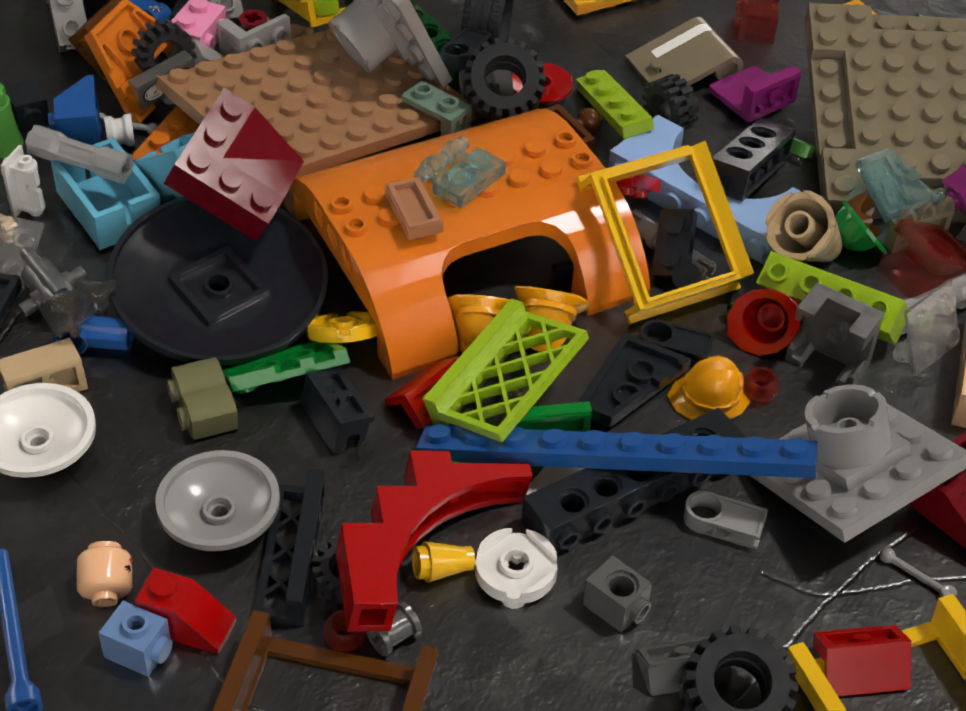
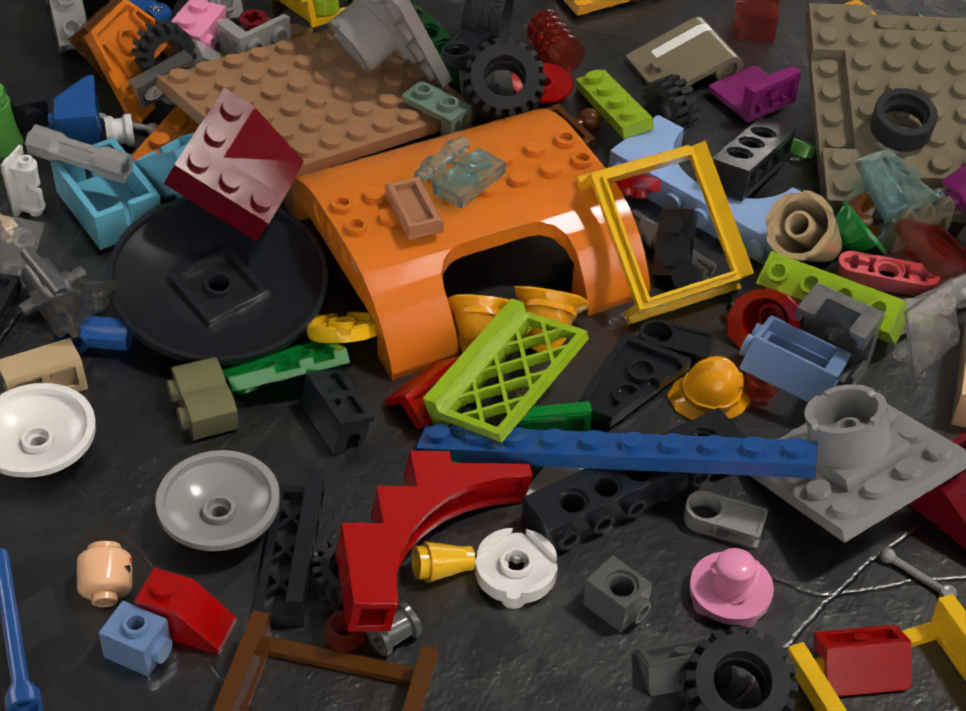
none -> clear red piece [526,9,585,73]
none -> bright pink plate [689,548,774,627]
none -> medium blue window [739,315,852,402]
none -> coral beam [836,251,940,297]
none -> black tyre [870,88,938,152]

